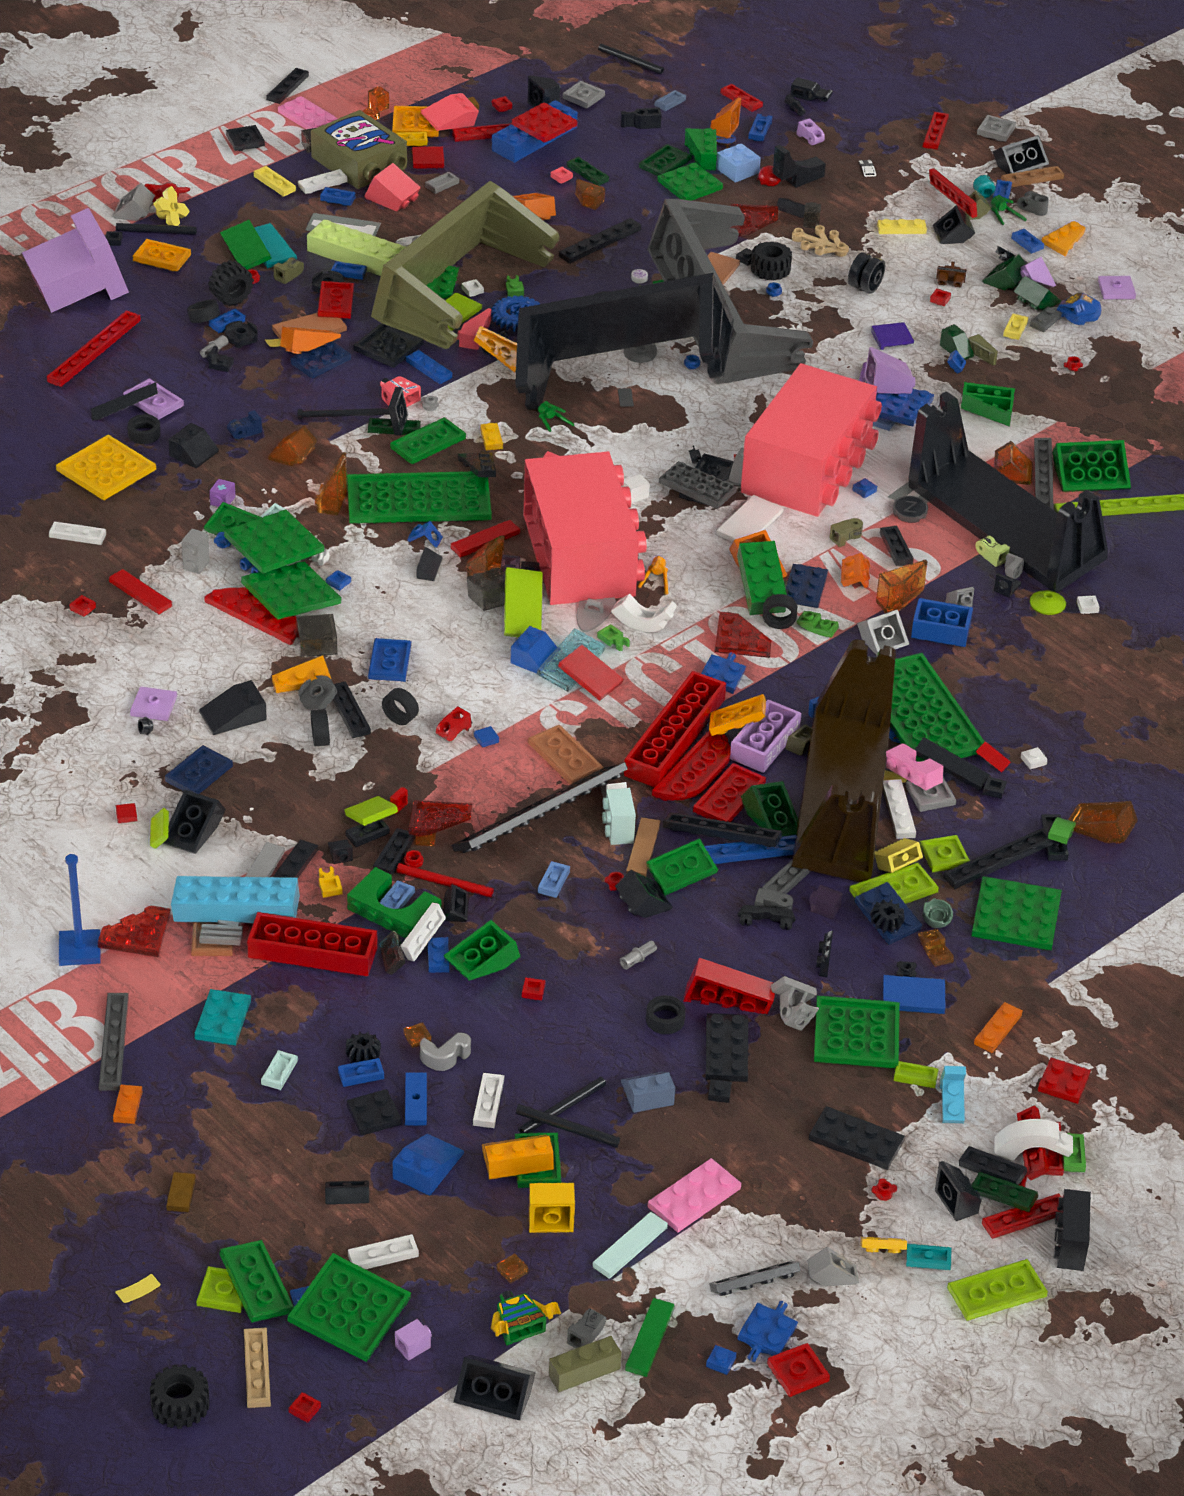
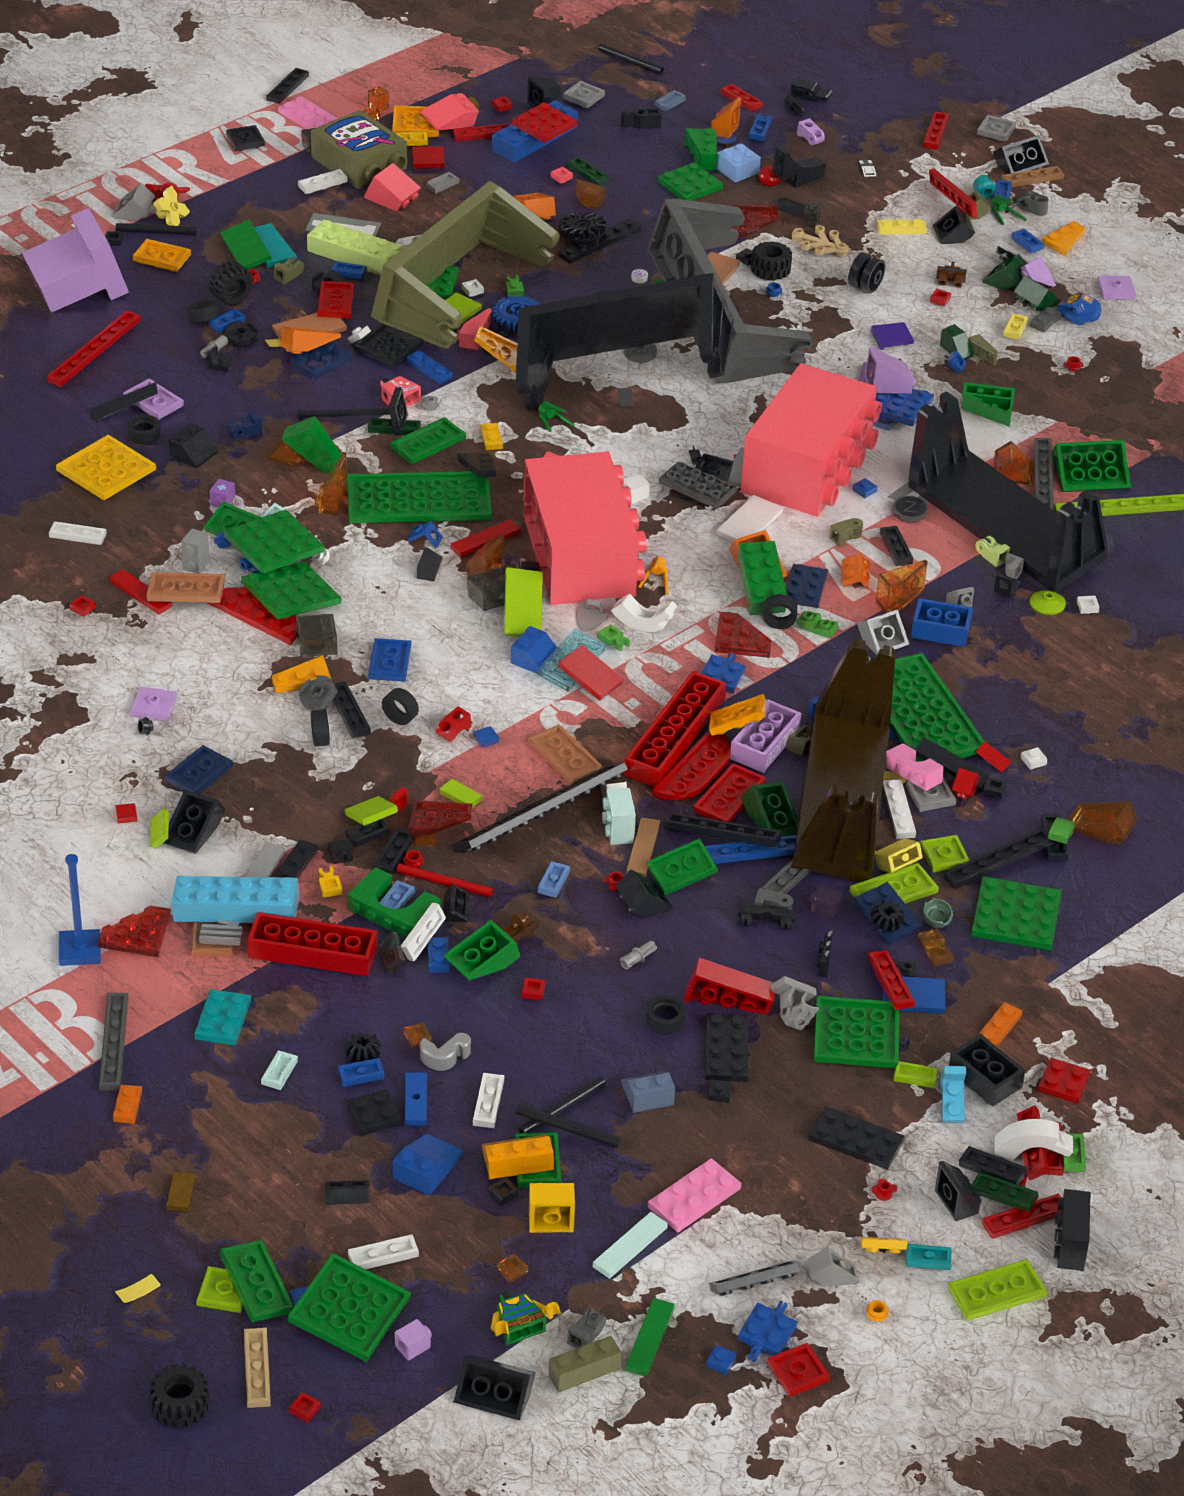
black slope [199,680,267,735] -> none
light yellow plate [254,166,296,197] -> none
blue plate [320,187,355,206] -> none
blue tile [326,570,351,591] -> none
dark green tile [639,144,692,176] -> none
blue plate [684,354,701,369] -> none
none -> nougat plate [146,572,226,603]
none -> green wedge [282,416,342,473]
none -> white plate [348,326,371,344]
none -> lime tile [440,779,482,810]
none -> black tile [488,1178,519,1206]
none -> reddish brown hips [501,912,539,946]
none -> black wheel [559,211,607,243]
none -> light orange plate [866,1300,889,1322]
none -> red tile [867,950,915,1010]
none -> black brick [949,1034,1026,1106]
none -> red brick [952,768,980,799]

